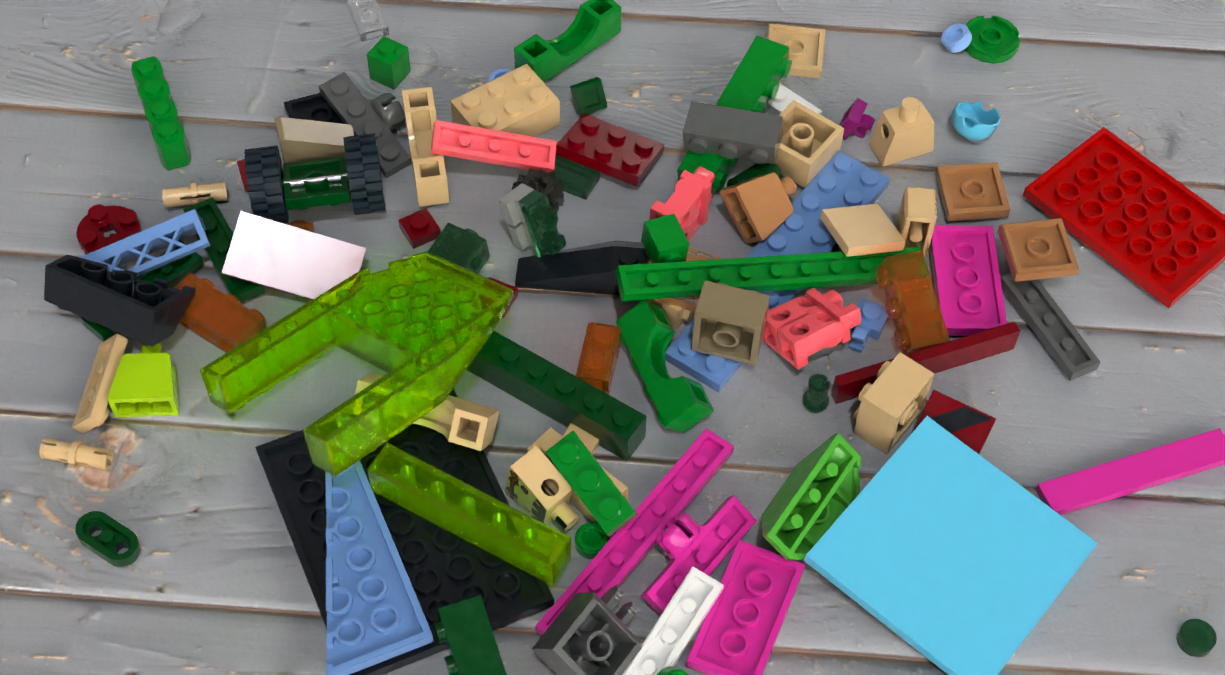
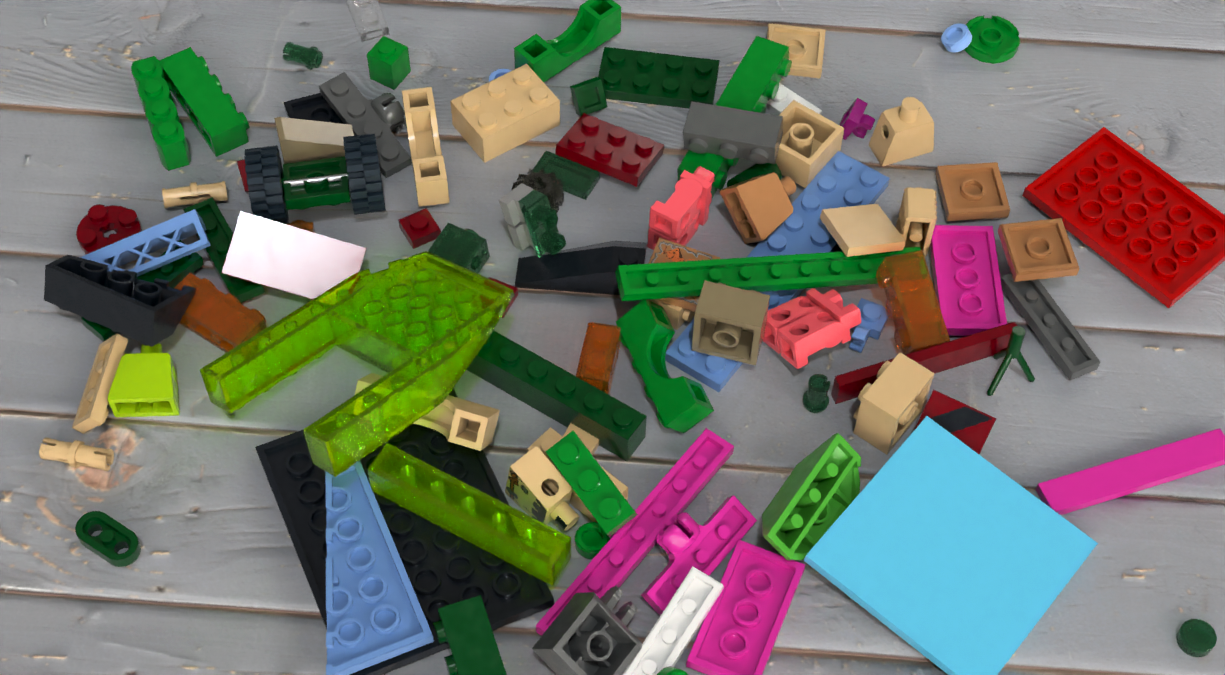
coral plate [430,120,557,174] -> none
green brick [641,213,689,263] -> none
medium azure hair [951,101,1001,142] -> none
none -> green brick [159,47,250,157]
none -> clear green pin [283,42,323,70]
none -> dark green plate [598,47,720,109]
none -> dark green plant [987,326,1035,396]

